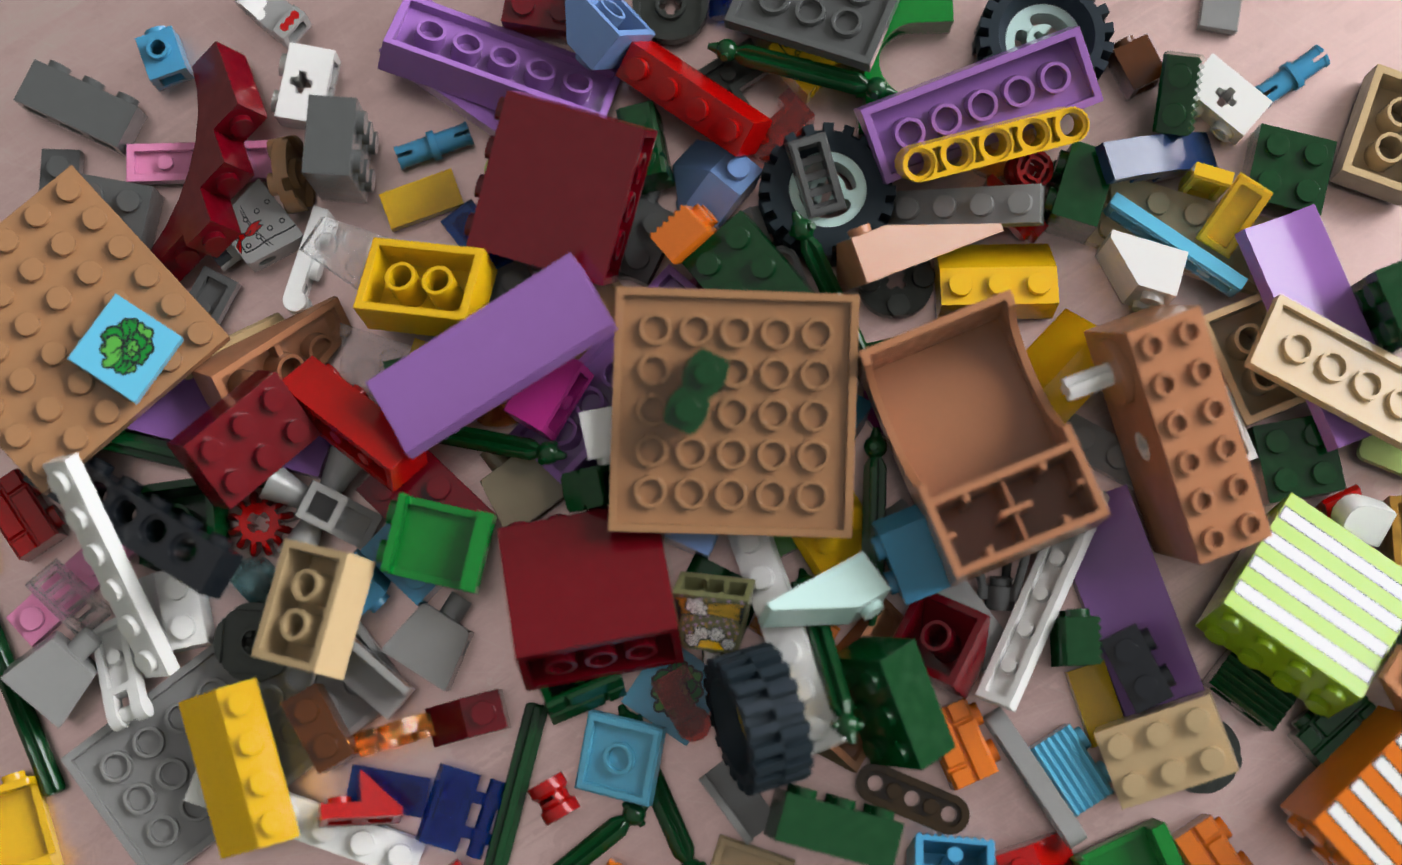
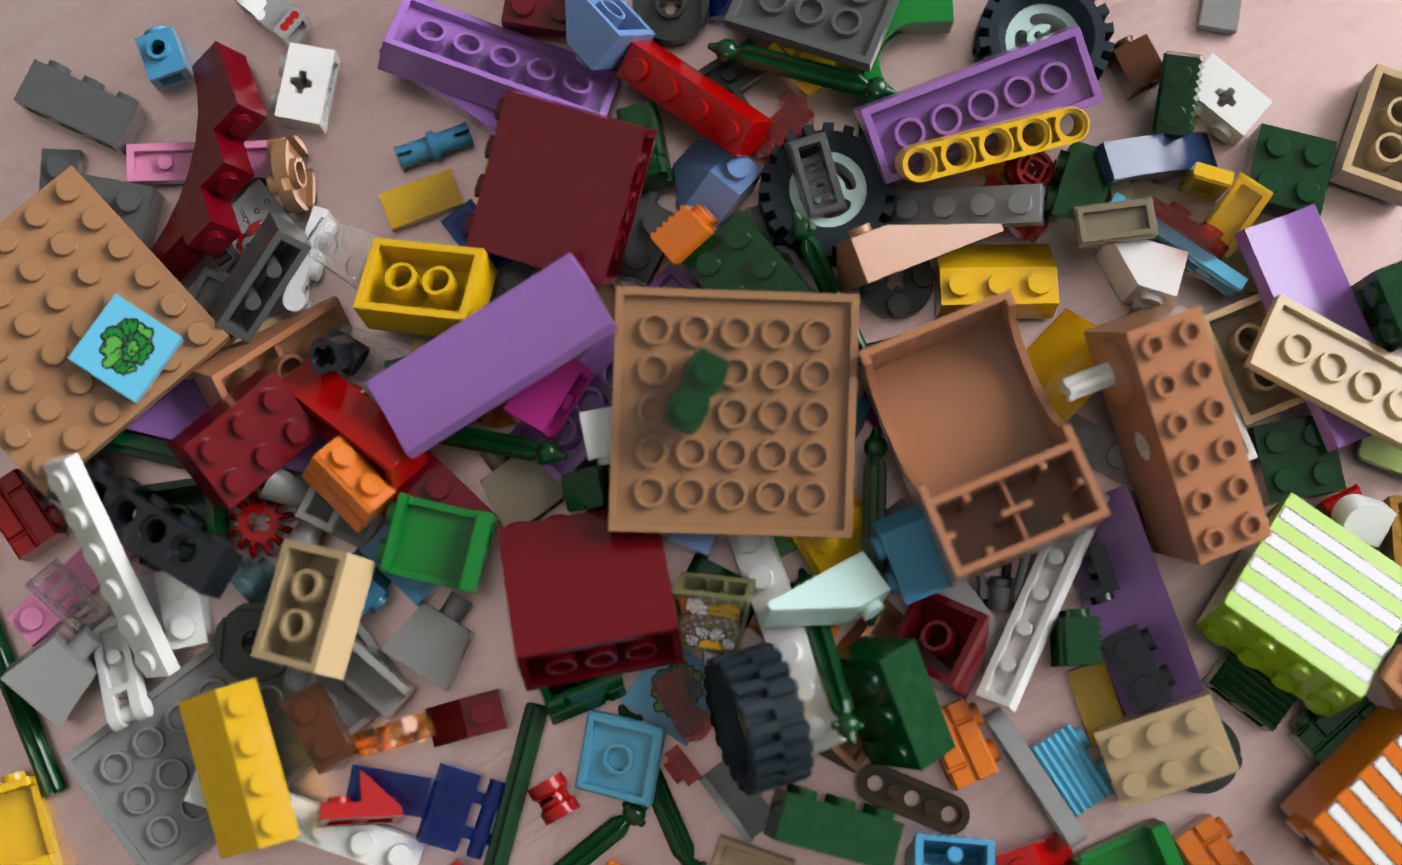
dark grey brick [301,95,379,203] -> none
dark azure pin [1255,45,1330,107] -> none
none -> dark grey brick [208,212,312,343]
none -> orange brick [302,435,396,533]
none -> black piece [307,327,370,377]
none -> clear red plate [663,744,701,786]
none -> dark tan tile [1072,197,1159,248]
none -> black bracket [1079,543,1120,606]
none -> clear red plate [1152,196,1229,260]

